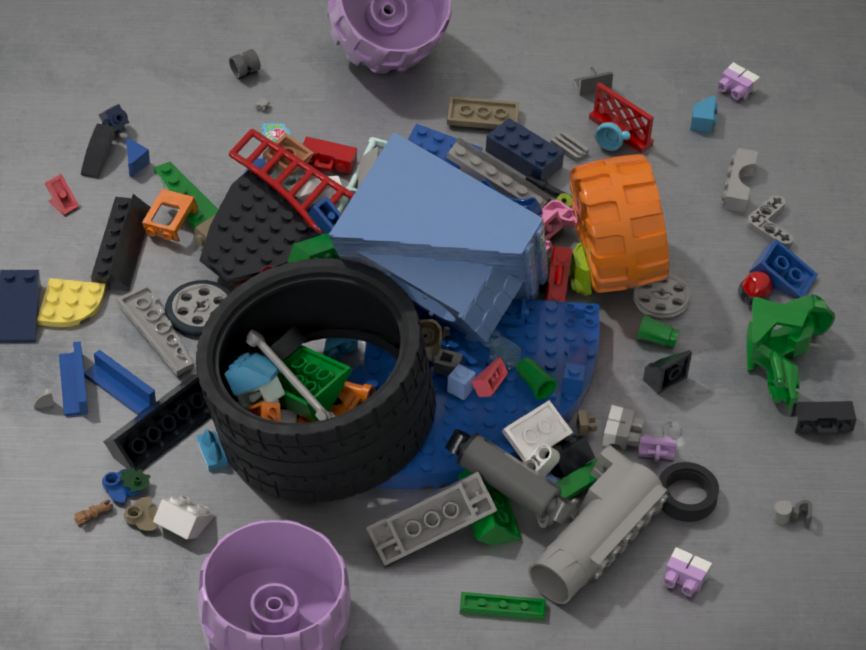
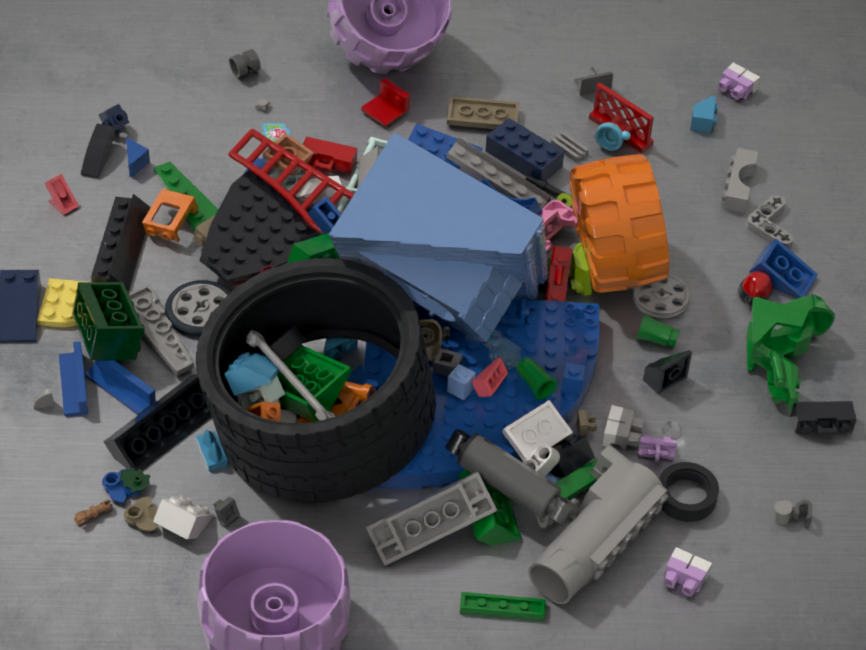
none -> dark green brick [72,282,145,360]
none -> dark grey tile [213,497,240,526]
none -> red bracket [361,78,410,127]

